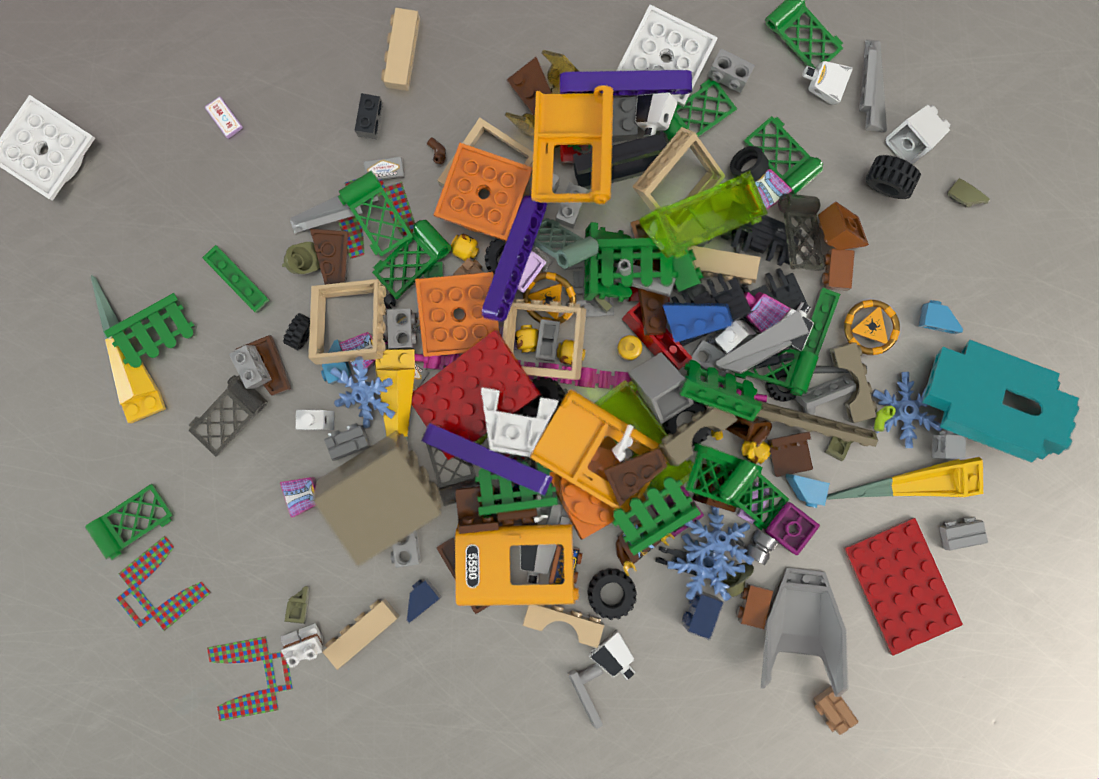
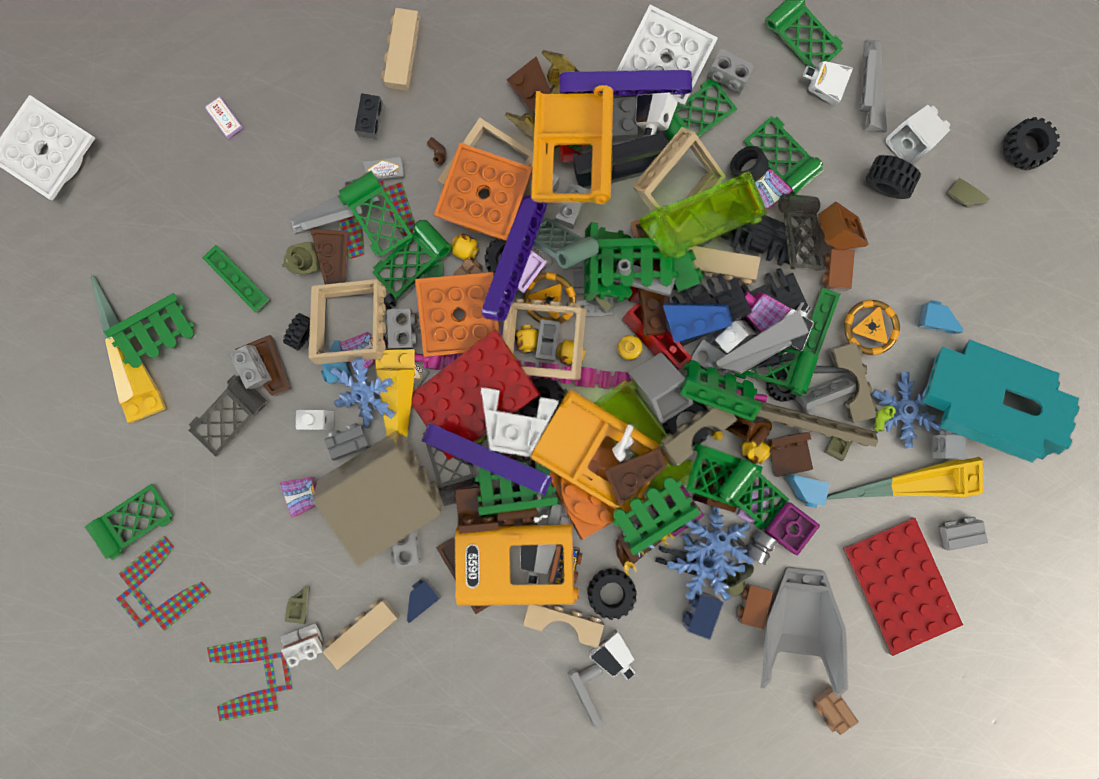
none -> black tyre [1003,117,1060,170]

